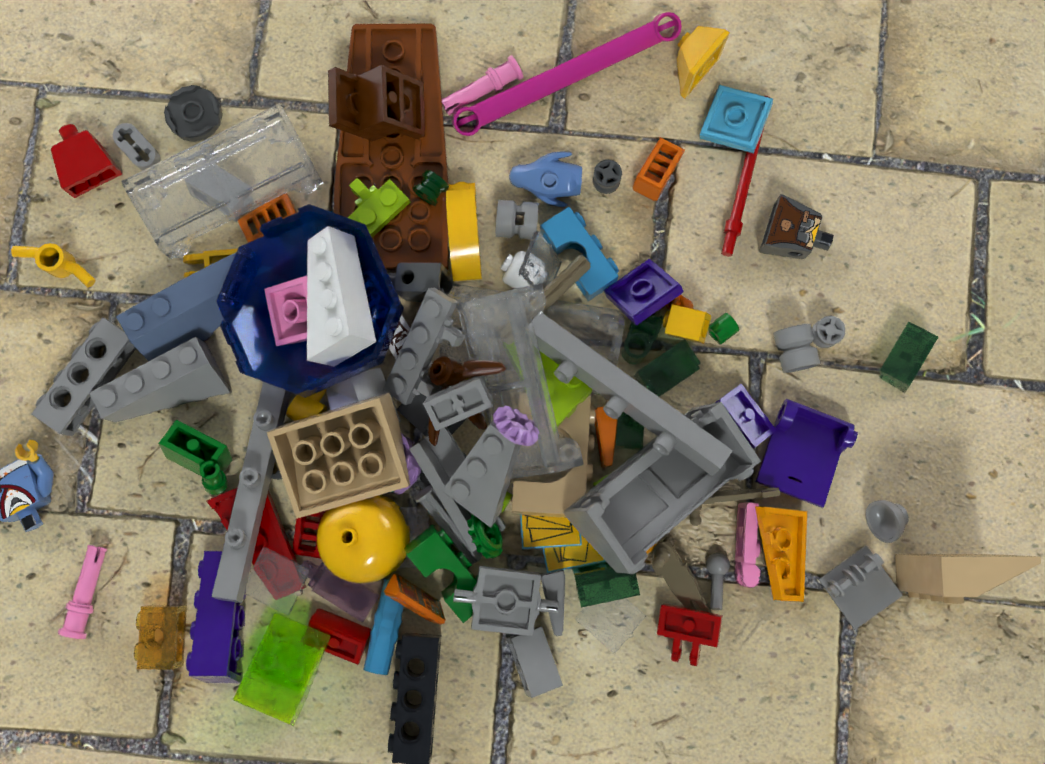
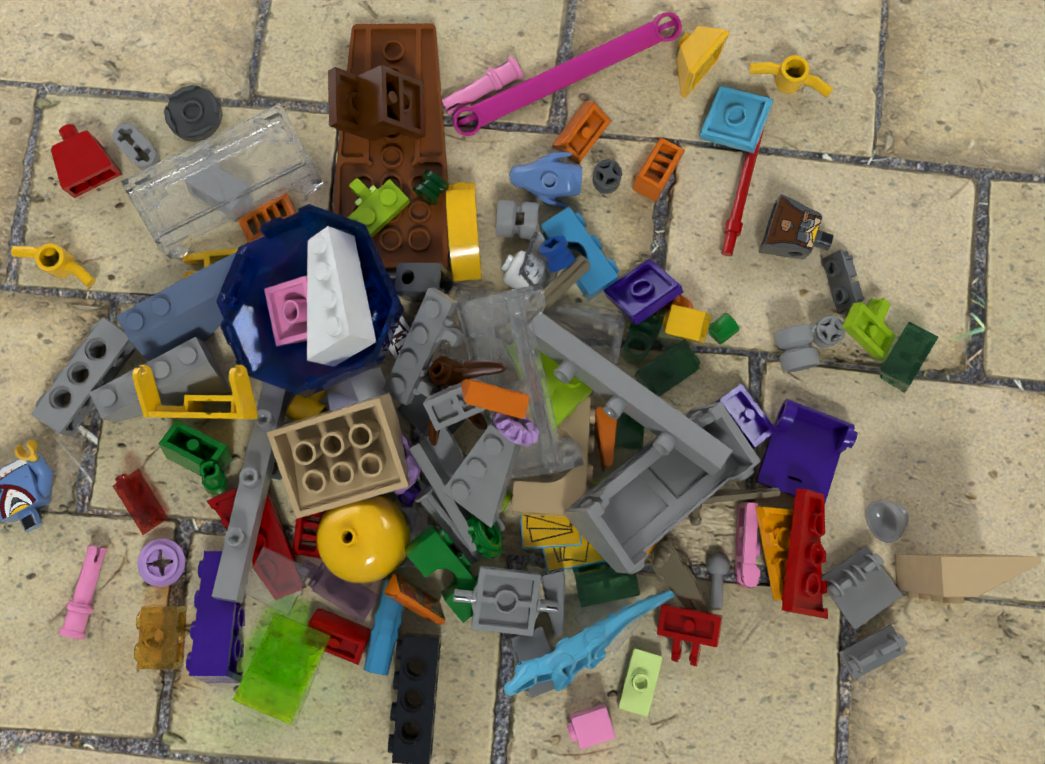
none -> clear red hinge [113,469,169,535]
none -> yellow piece [132,365,258,419]
none -> lavender gear [138,539,187,587]
none -> dark purple rock [398,483,421,506]
none -> orange slope [461,379,530,419]
none -> medium azure animal [504,591,675,696]
none -> blue wheel [539,235,575,272]
none -> orange slope [552,101,612,164]
none -> bright pink brick [566,703,616,750]
none -> yellowish green plate [618,647,663,717]
none -> yellow piece [748,55,834,98]
none -> red wing [781,489,828,619]
none -> dark grey hinge [822,249,865,313]
none -> light grey hinge [838,624,907,680]
none -> lime hinge [842,298,896,360]

